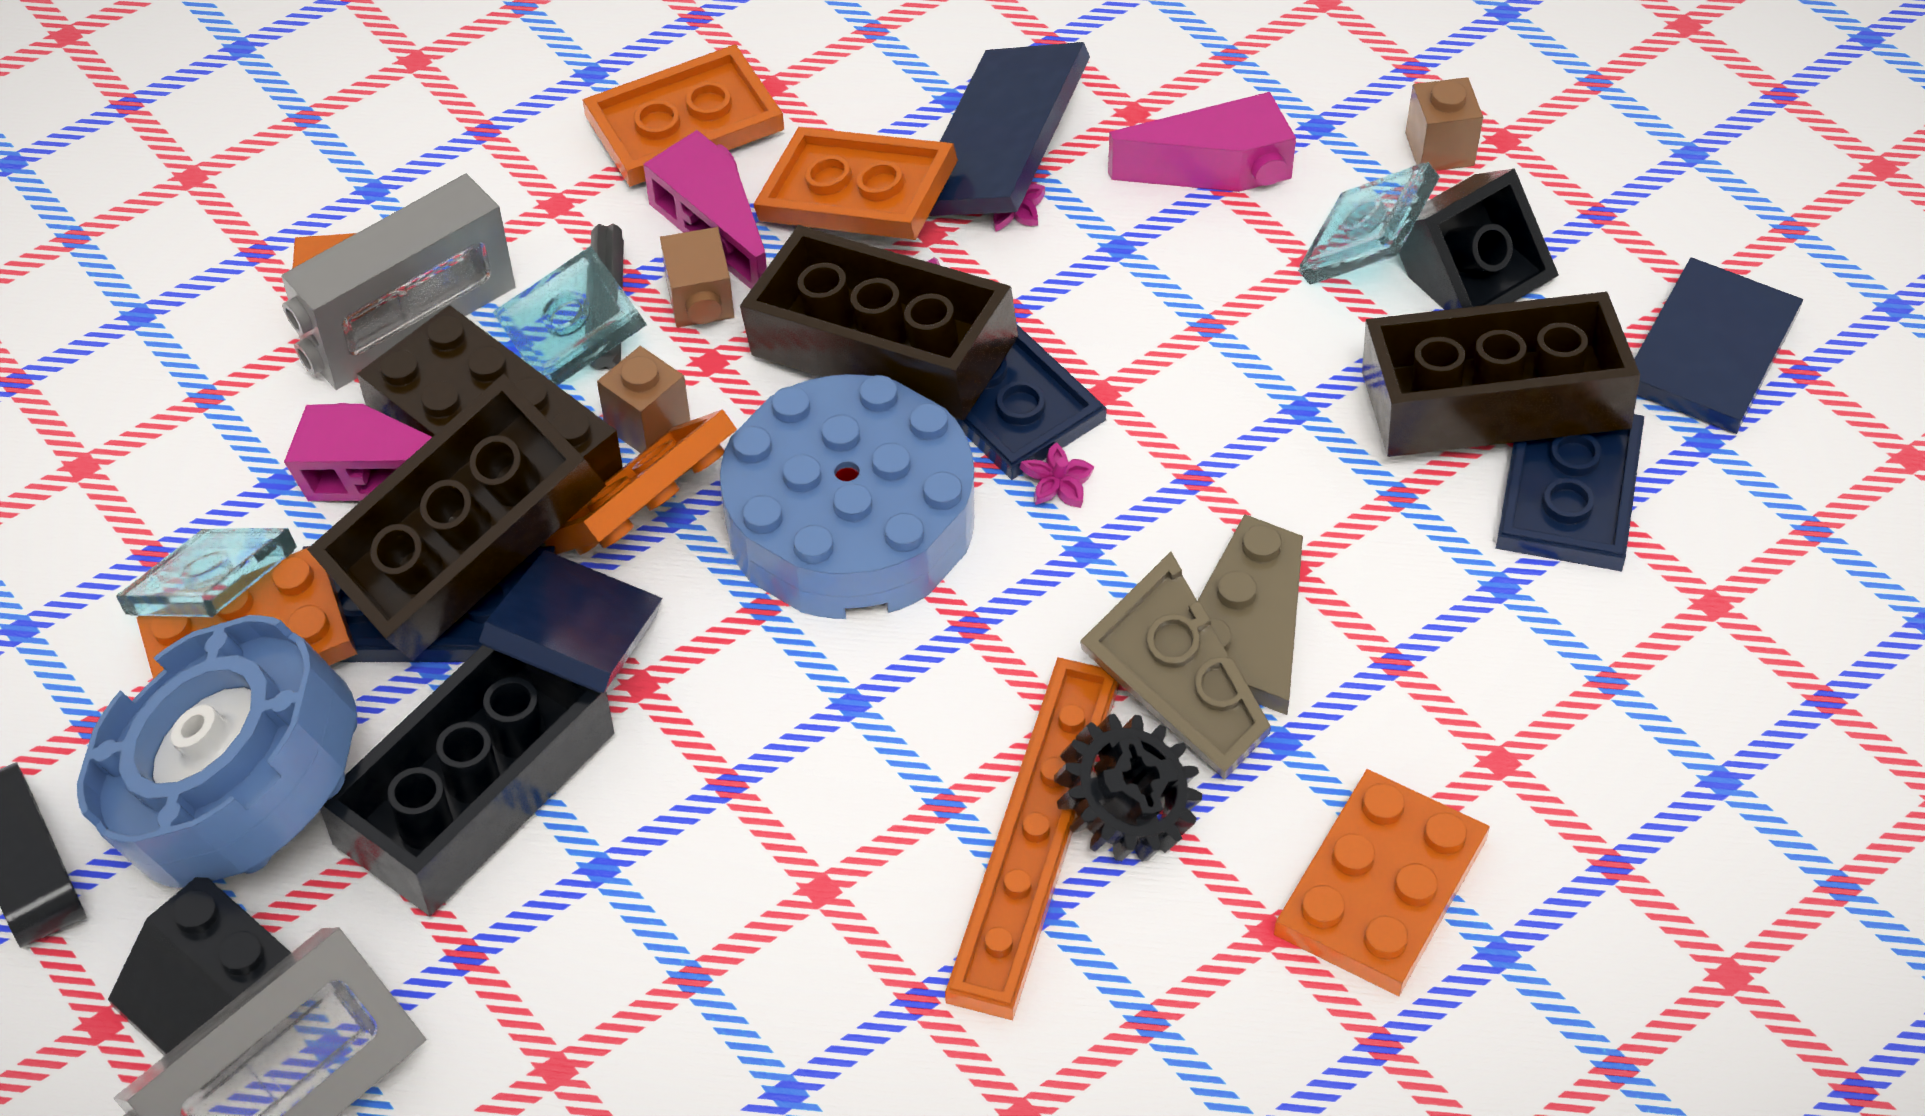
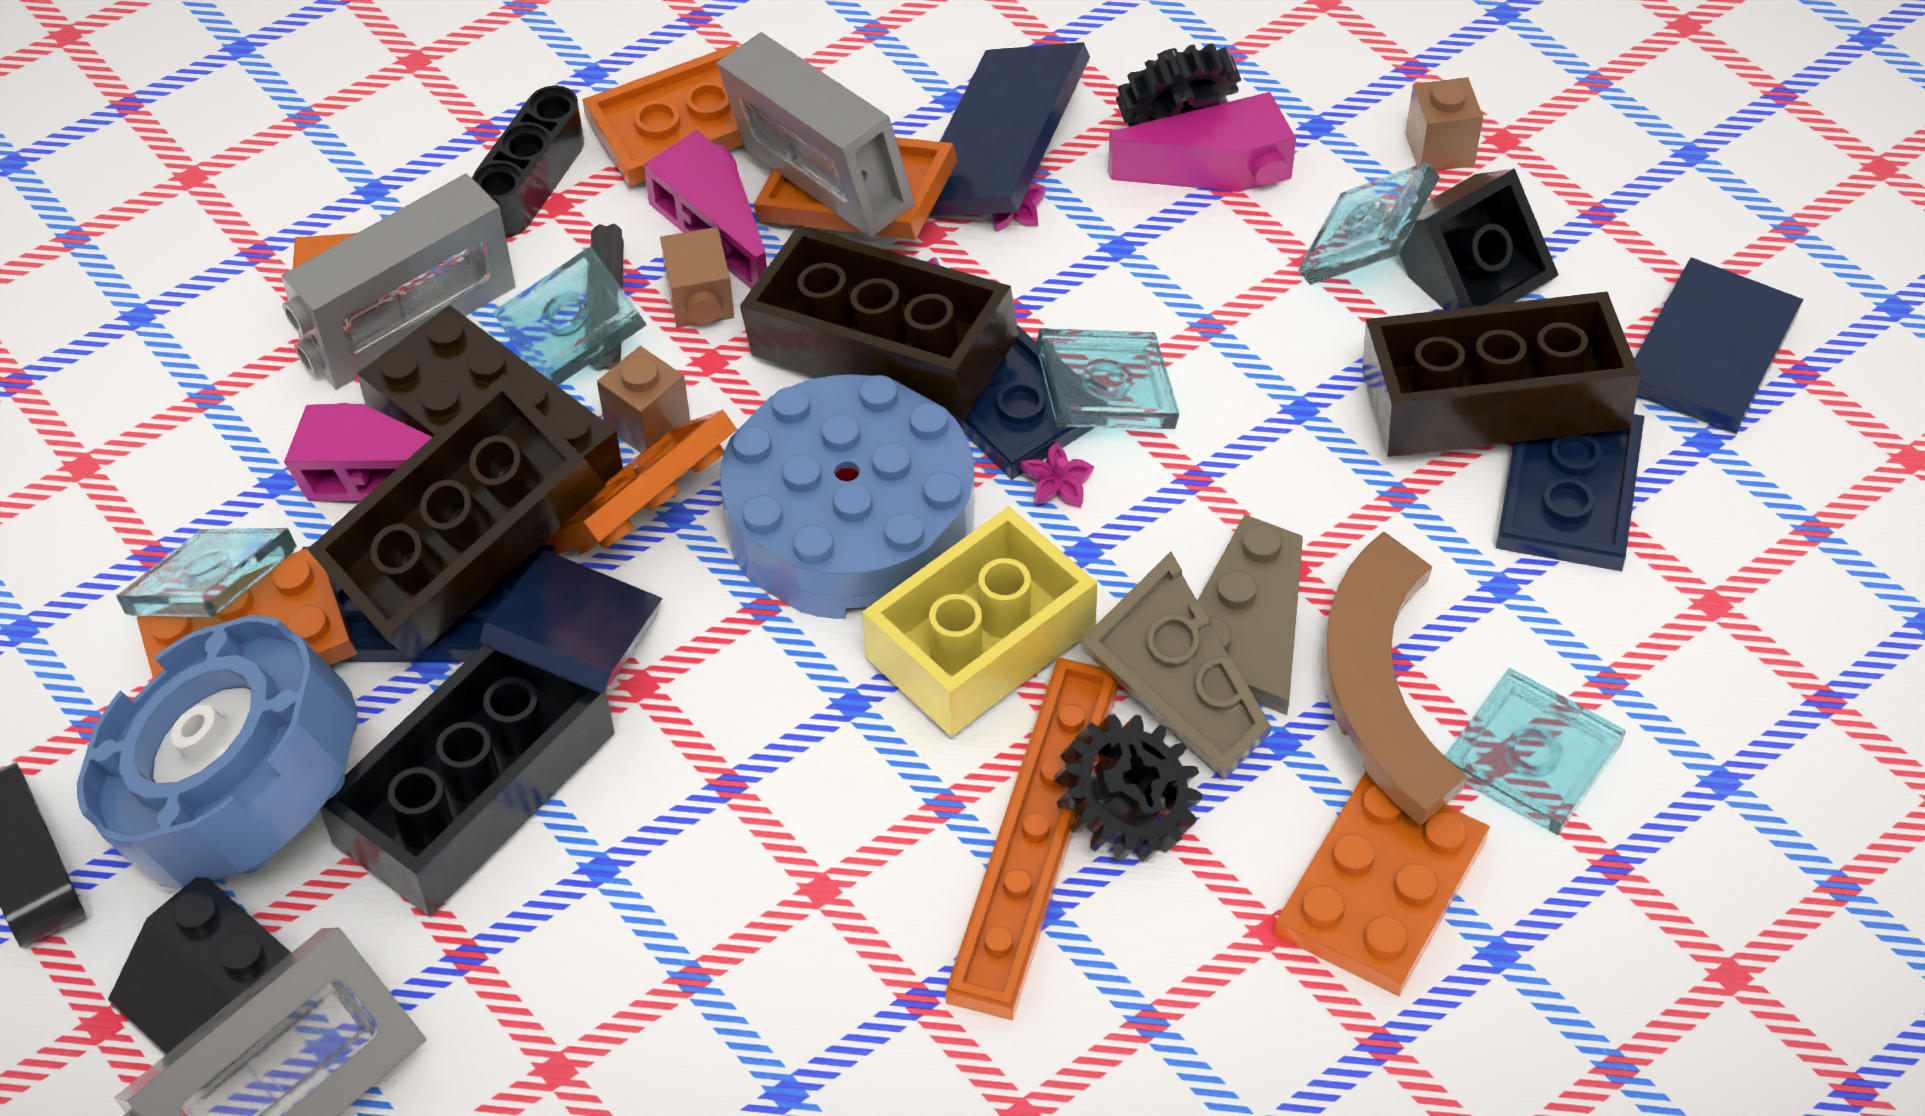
none -> black beam [472,85,585,238]
none -> light grey piece [716,32,915,238]
none -> light yellow brick [862,506,1098,737]
none -> clear light blue tile [1036,328,1180,429]
none -> black gear [1116,43,1241,127]
none -> medium nougat tile [1322,531,1467,826]
none -> clear light blue tile [1445,667,1627,836]

